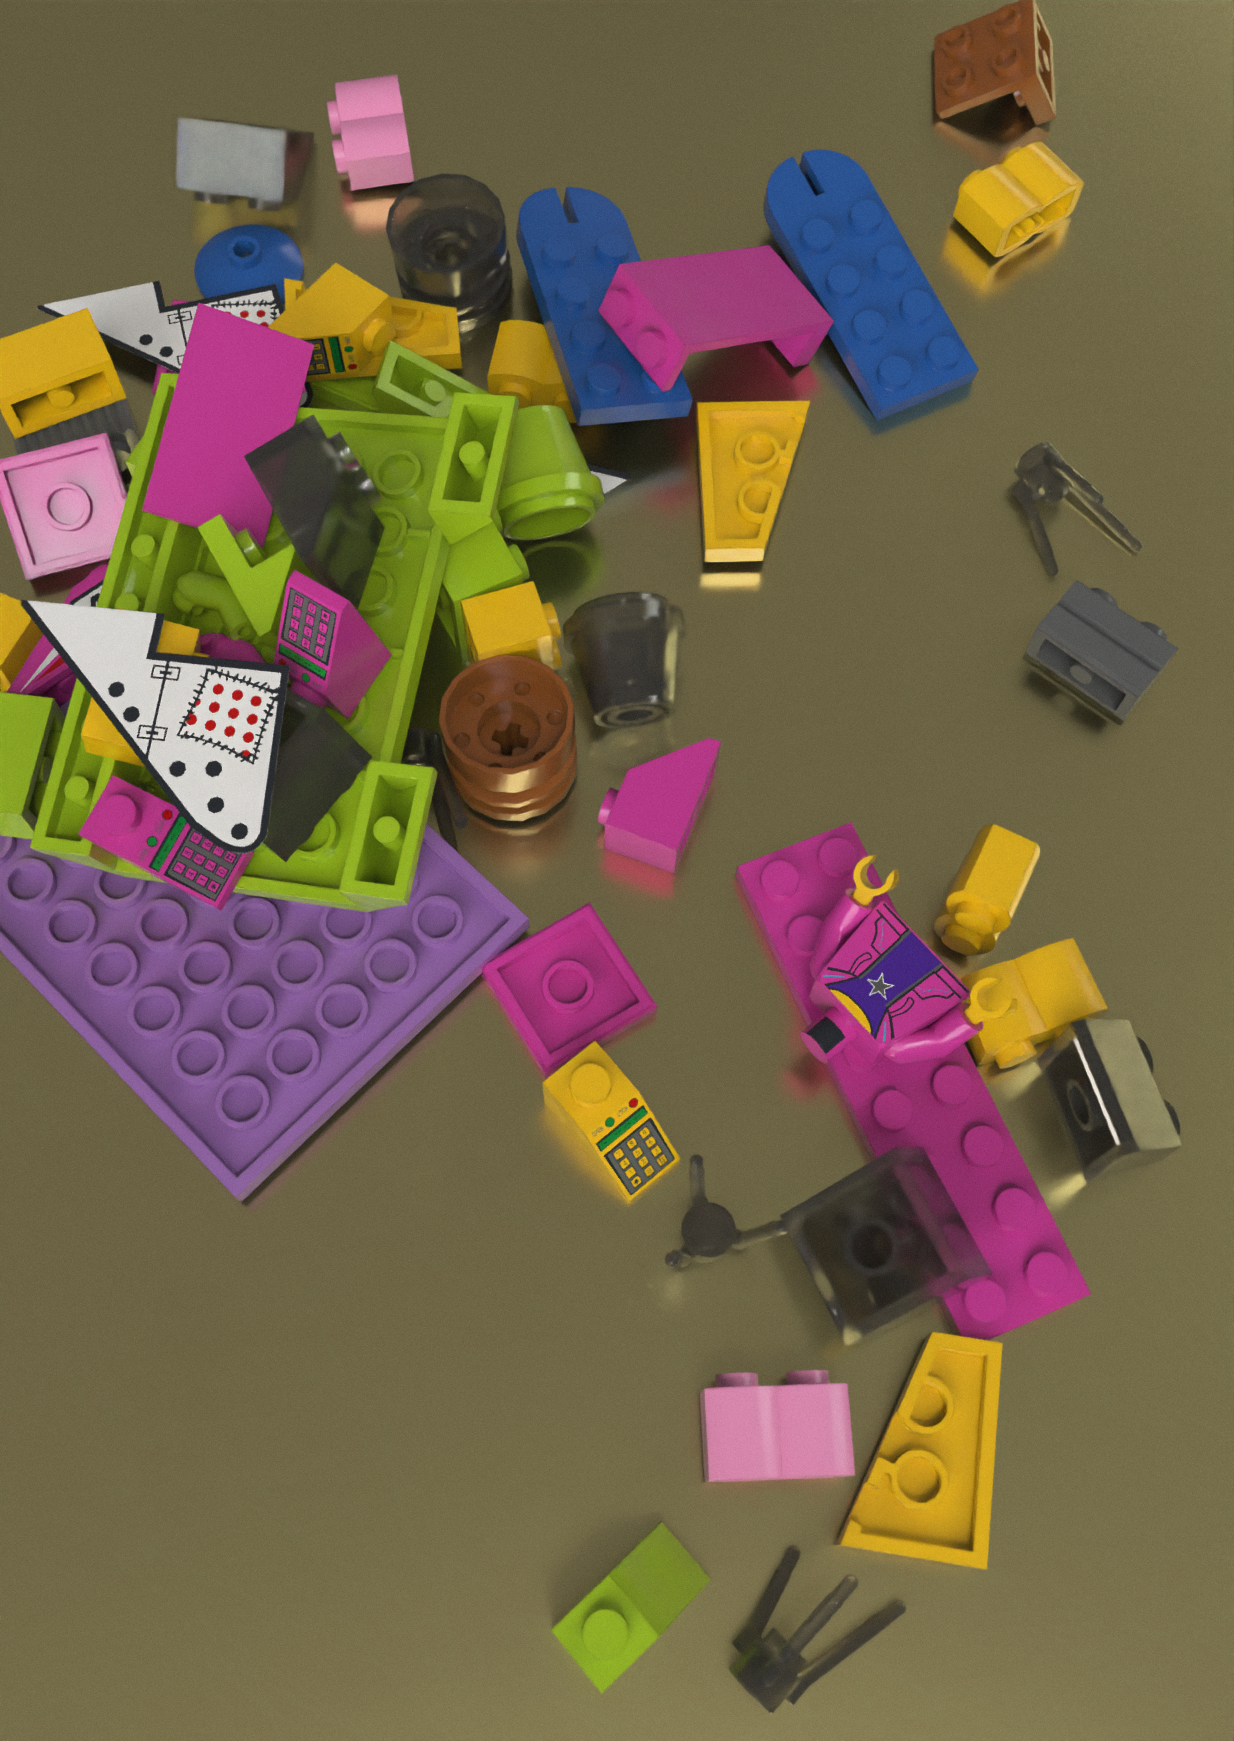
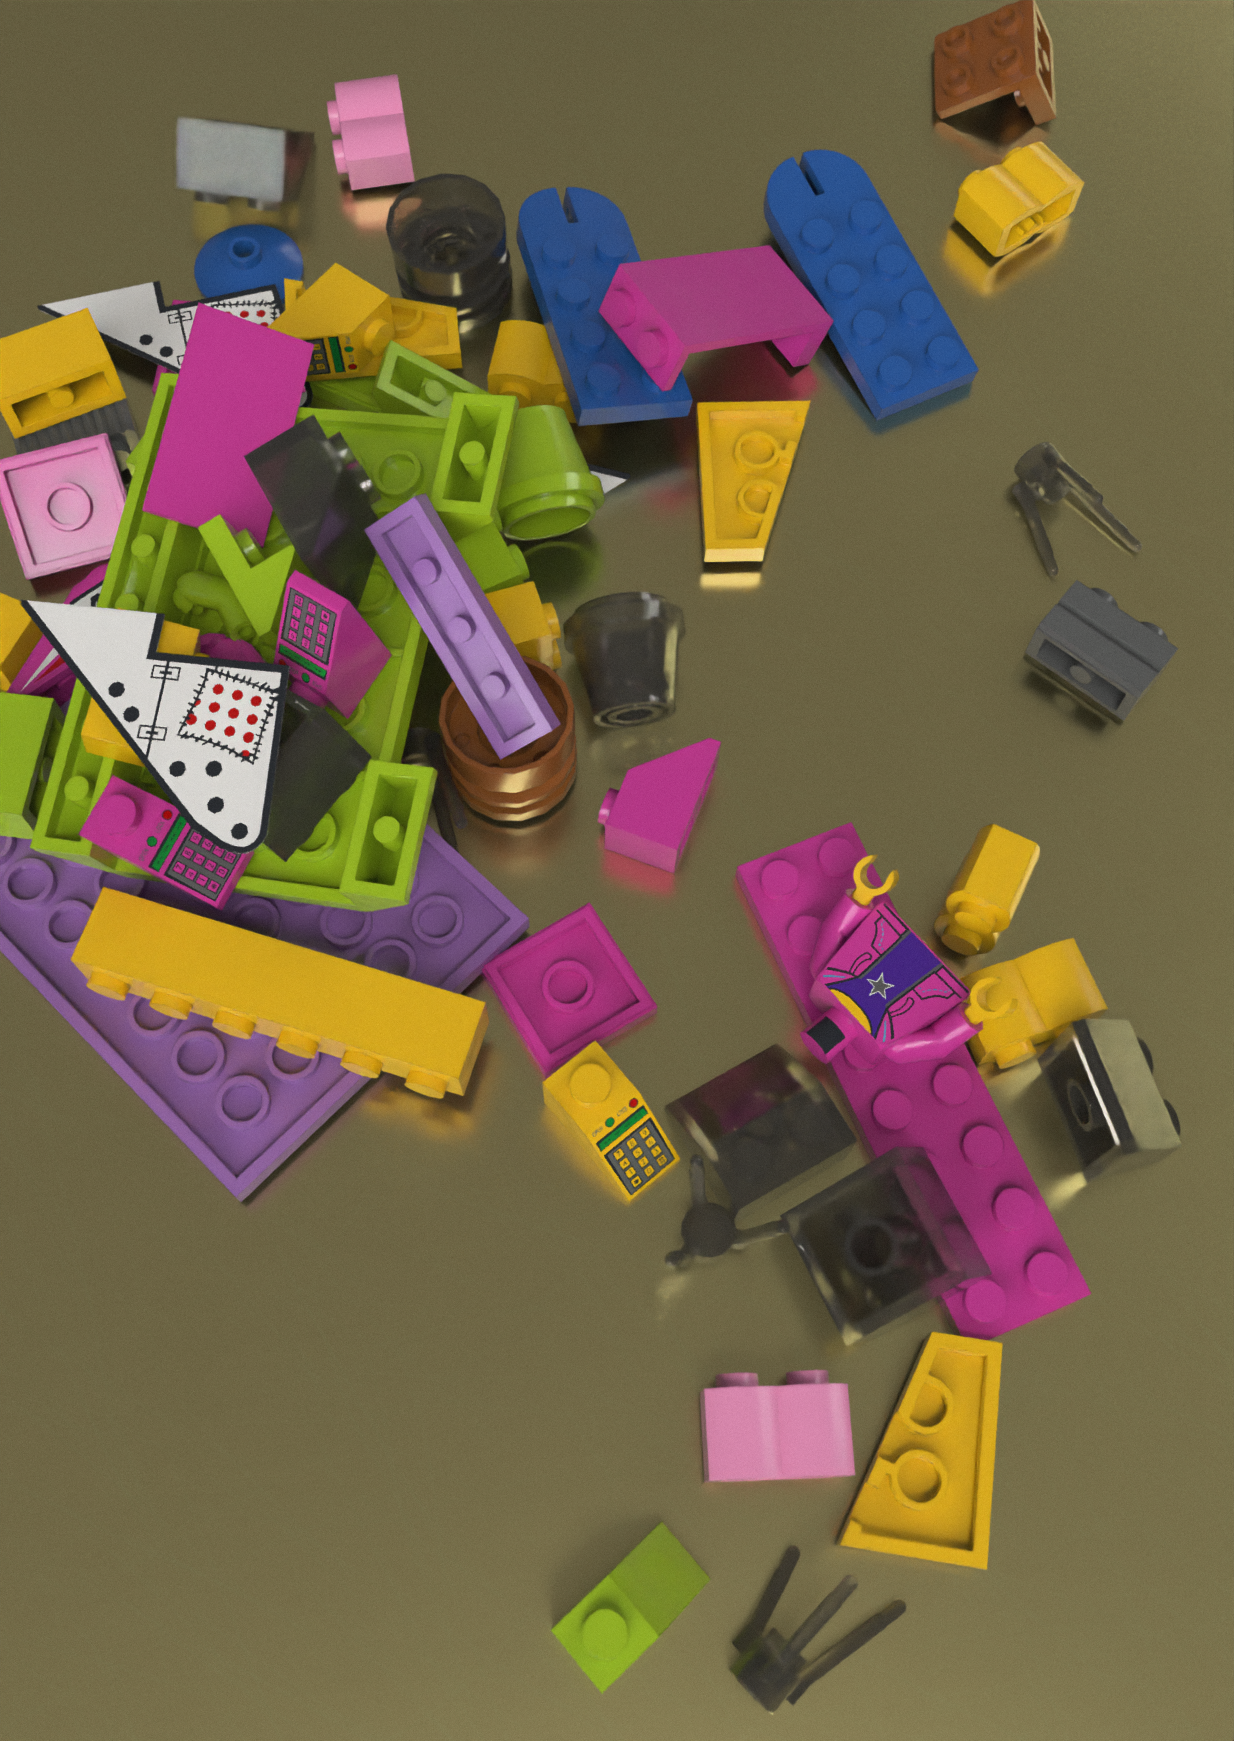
none -> yellow brick [70,887,489,1098]
none -> medium lavender plate [364,493,560,760]
none -> clear smoke slope [664,1043,858,1224]

